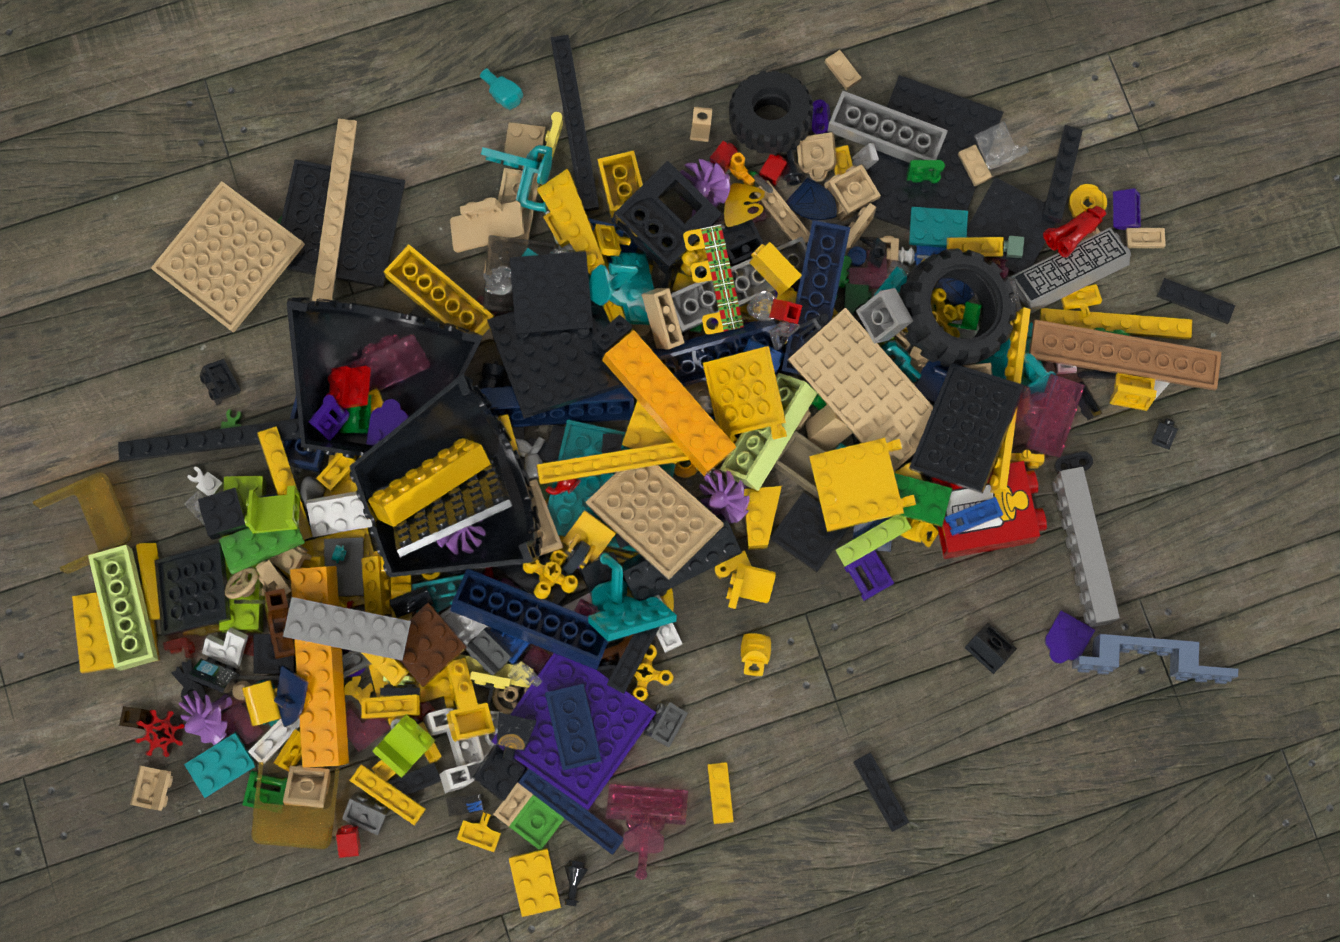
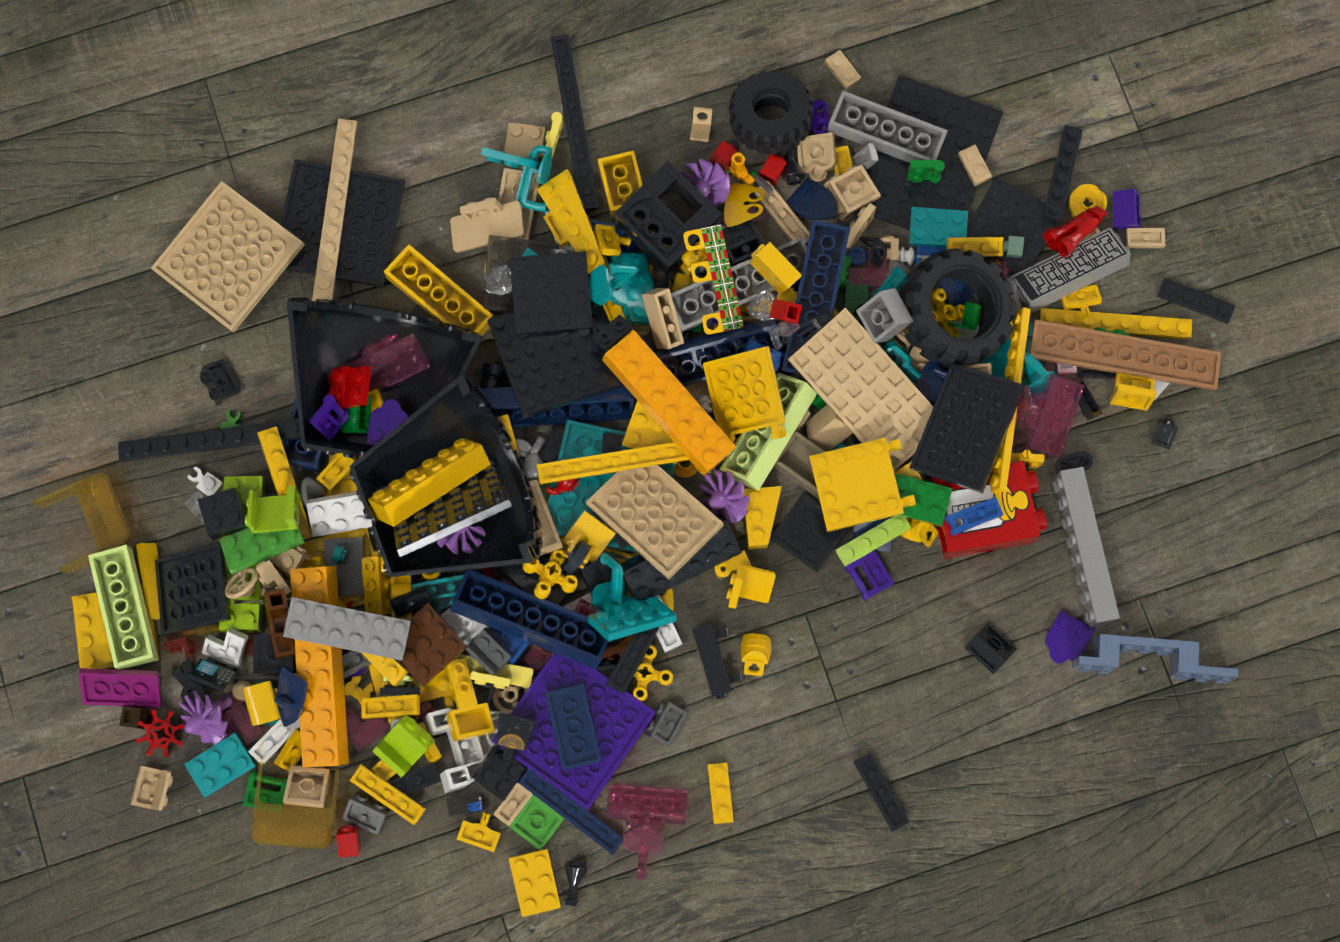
teal piece [480,68,523,110] -> none
clear bracket [508,662,543,687] -> none
clear bracket [975,122,1029,170] -> none
none -> magenta plate [79,668,163,708]
none -> black brick [692,623,742,700]

